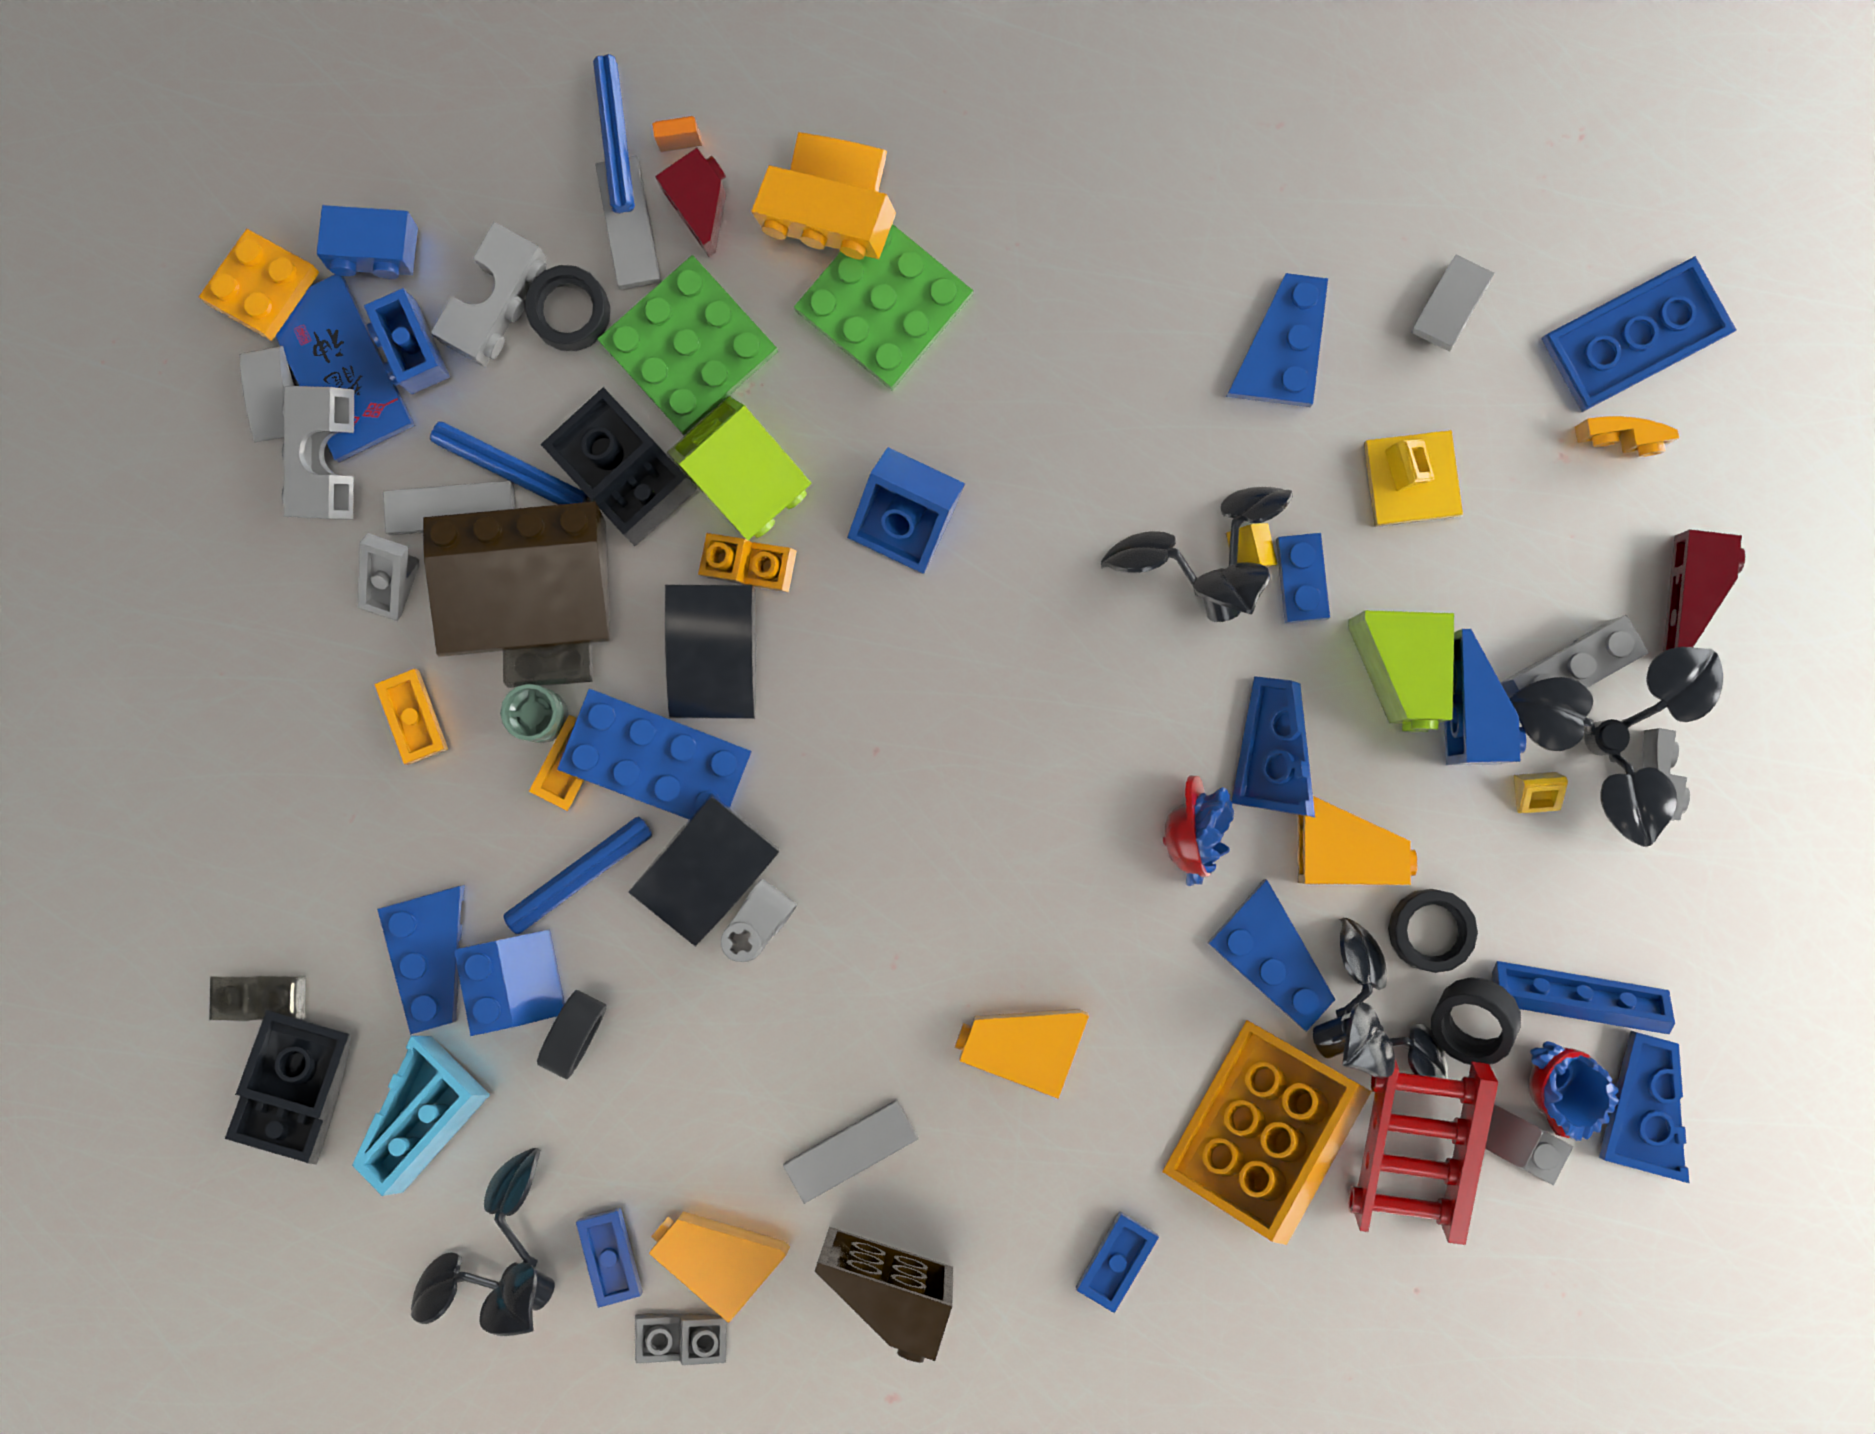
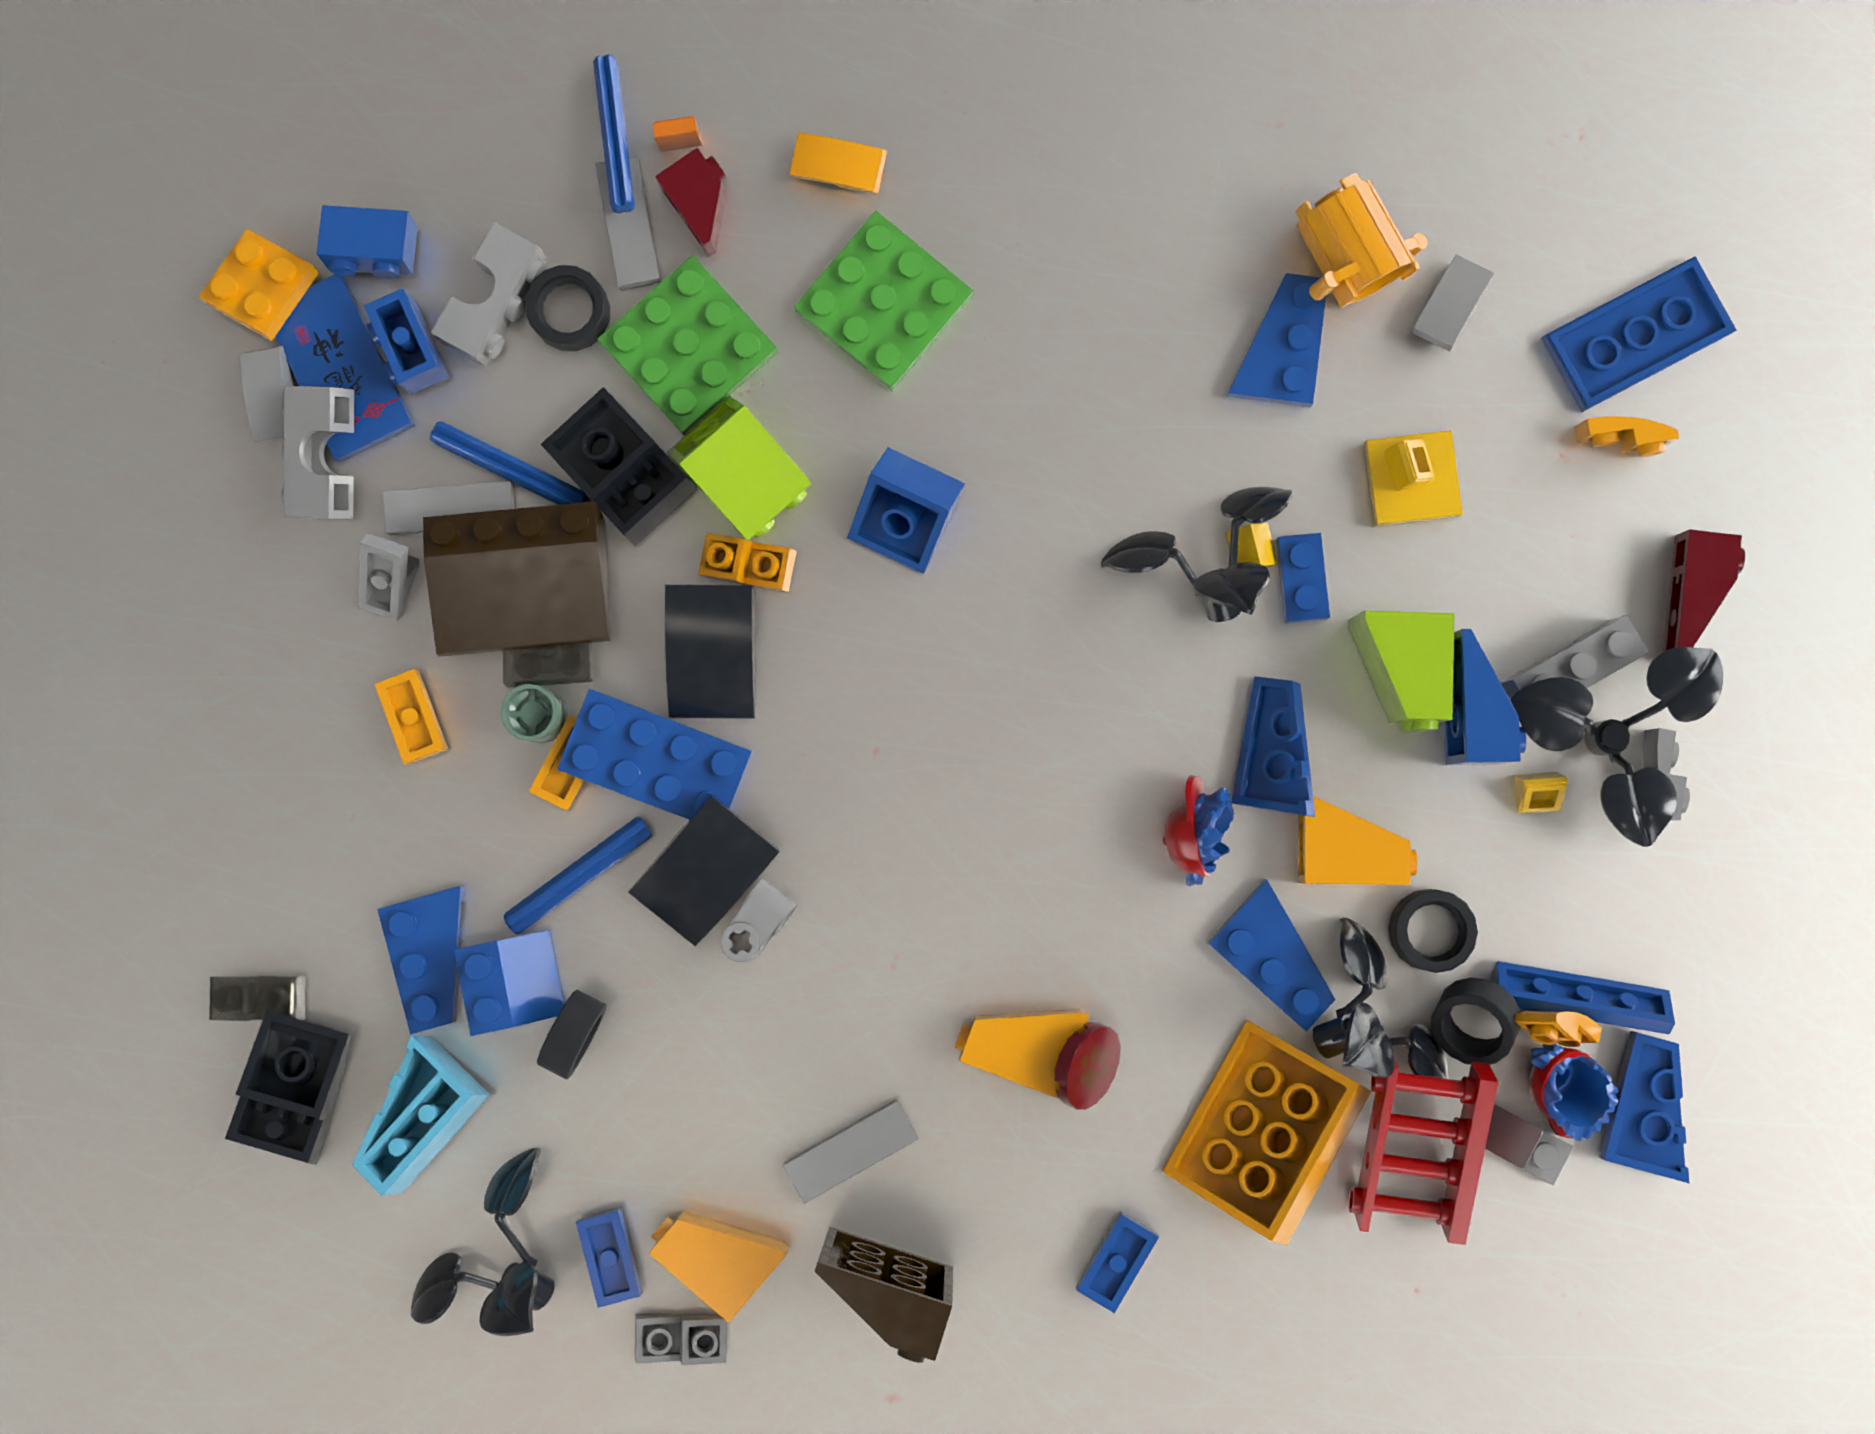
light orange brick [751,165,896,259] -> none
none -> dark red tile [1054,1022,1121,1110]
none -> light orange container [1295,173,1427,308]
none -> light orange slope [1515,1011,1602,1047]

